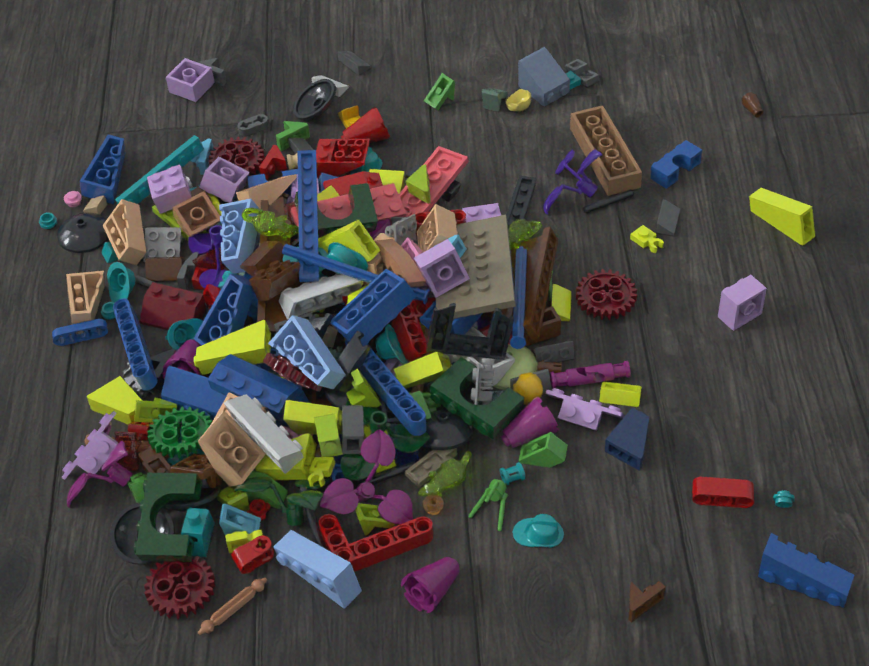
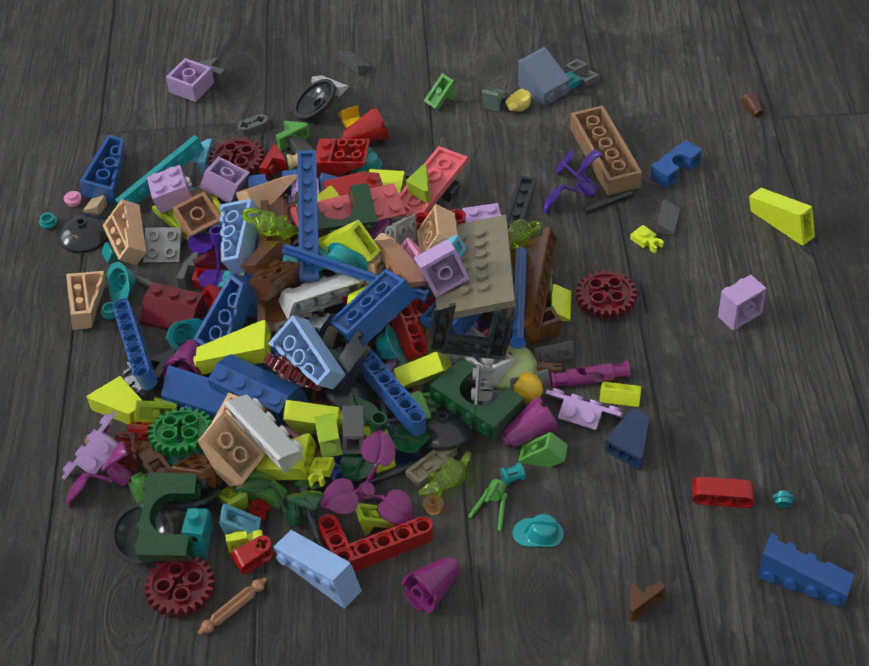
blue beam [52,319,108,346] -> none
reddish brown panel [145,257,185,281] -> none
lime slope [347,369,381,407] -> none

